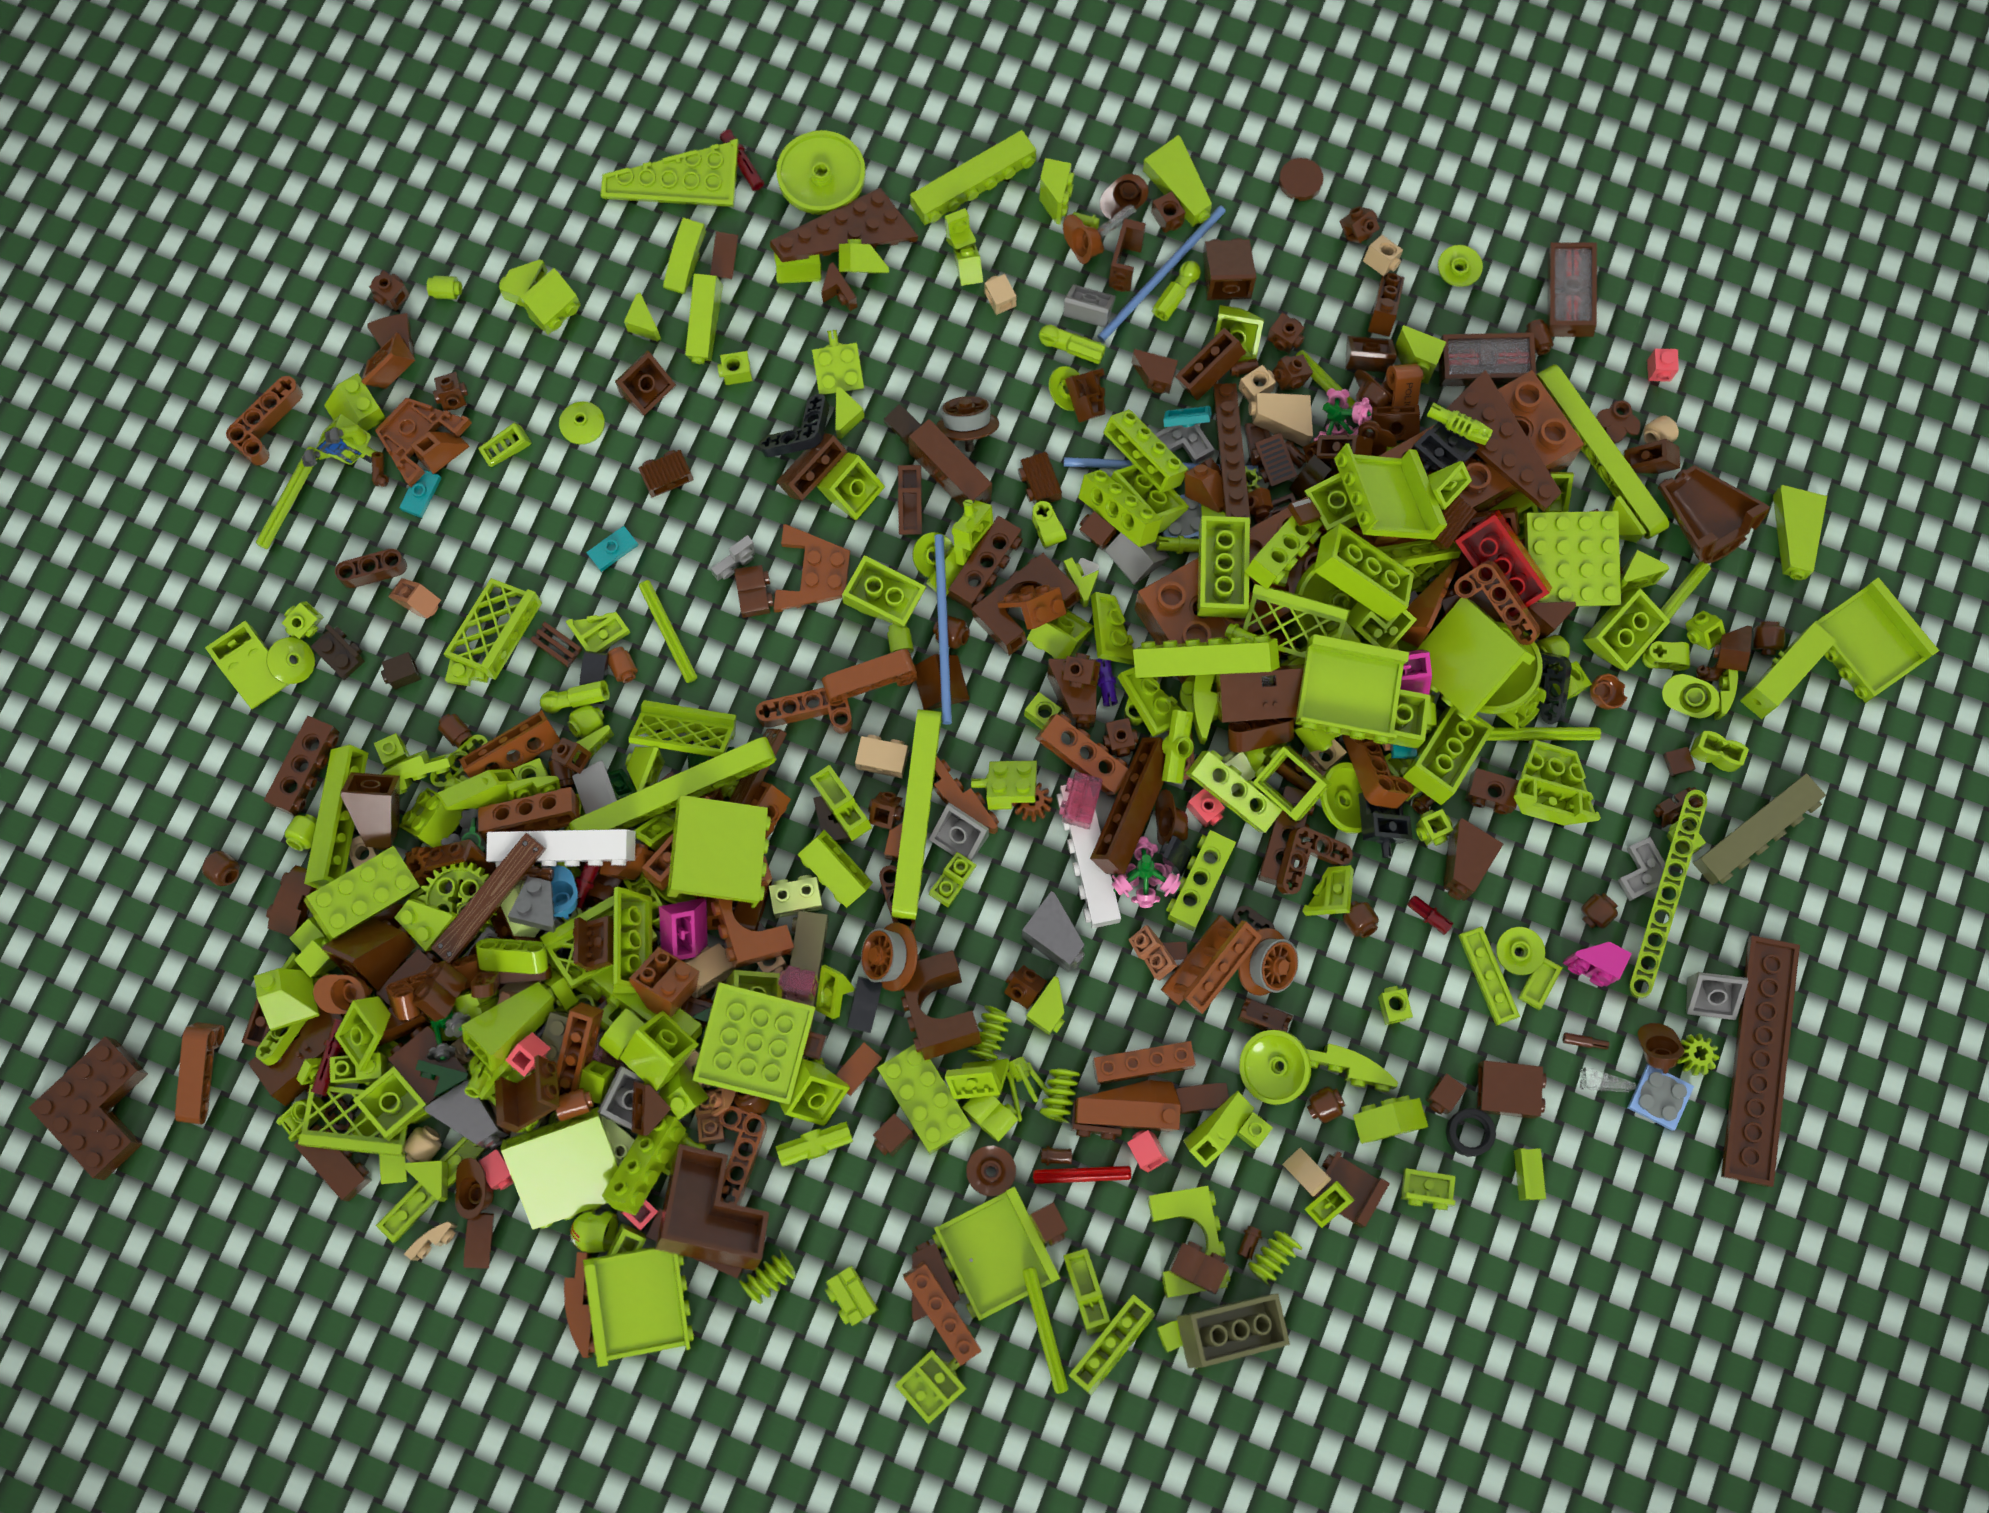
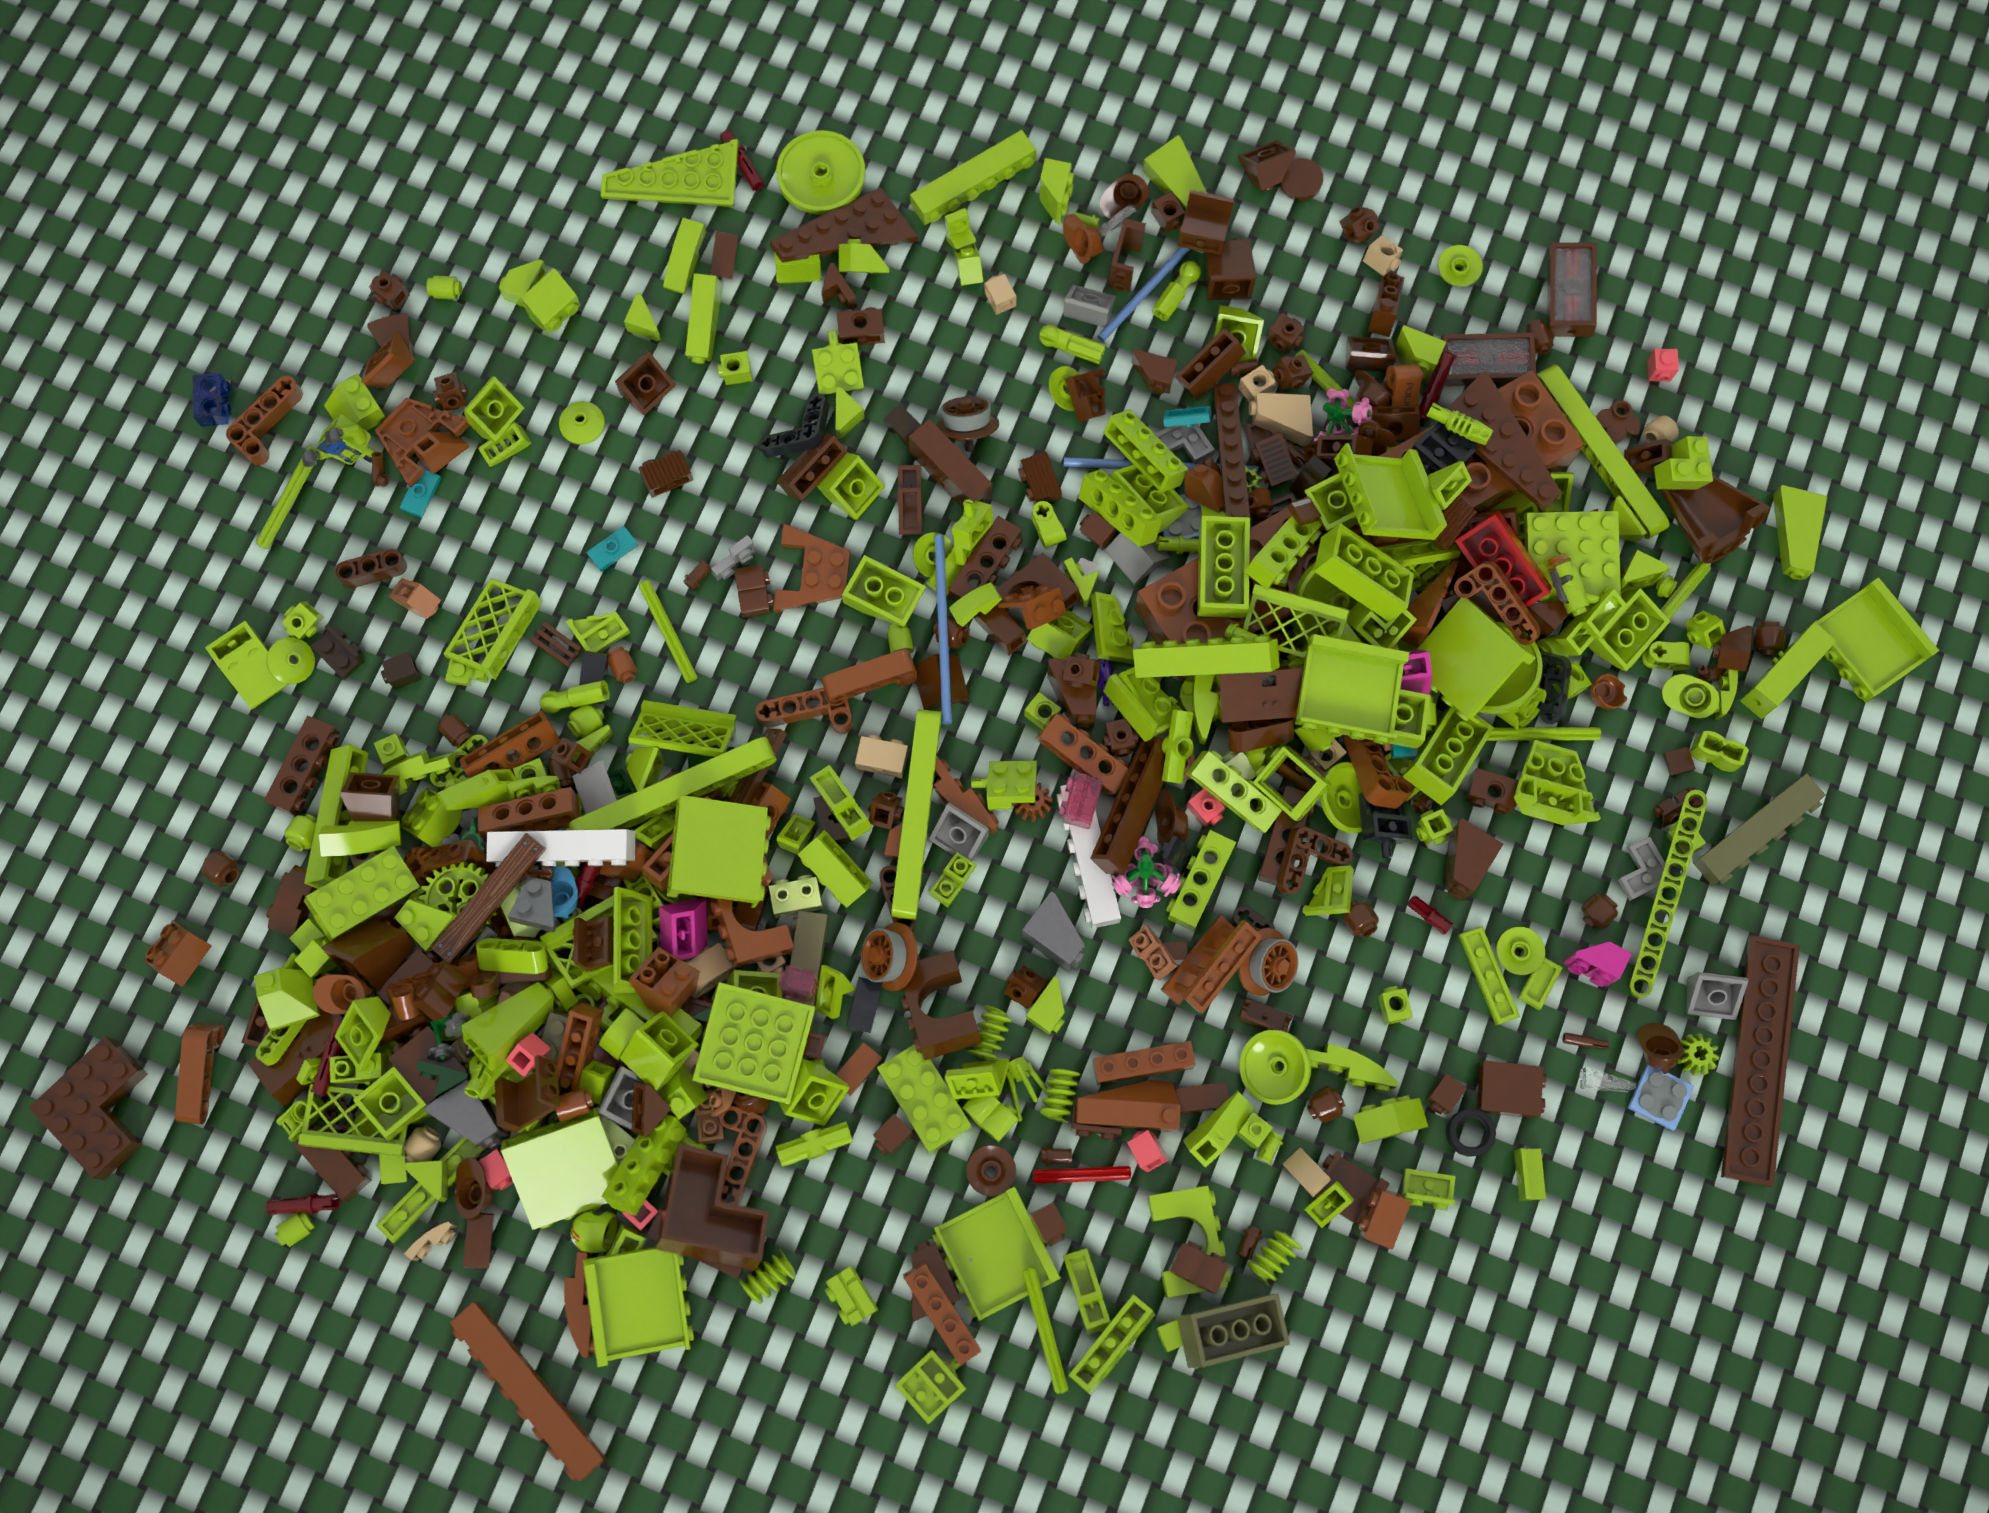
none -> dark orange slope [143,920,212,987]
none -> clear blue brick [193,373,231,427]
none -> dark red pin [265,1194,340,1216]
none -> lime brick [274,1212,315,1247]
none -> lime slope [319,821,401,857]
none -> dark orange brick [450,1302,607,1482]
none -> lime slope [463,376,524,442]
none -> reddish brown pin [683,560,711,590]
none -> lime slope [777,813,816,854]
none -> reddish brown brick [837,307,885,346]
none -> lime slope [949,582,1002,627]
none -> lime tile [1103,674,1158,742]
none -> reddish brown panel [1177,190,1234,255]
none -> reddish brown slope [1238,140,1296,191]
none -> lime pin [1256,1131,1283,1165]
none -> dark orange slope [1359,1187,1411,1250]
none -> dark red pin [1419,350,1456,420]
none -> lime piece [1548,553,1599,617]
none -> lime slope [1555,588,1628,656]
none -> lime brick [1654,436,1713,490]
none -> lime plate [1656,575,1677,598]

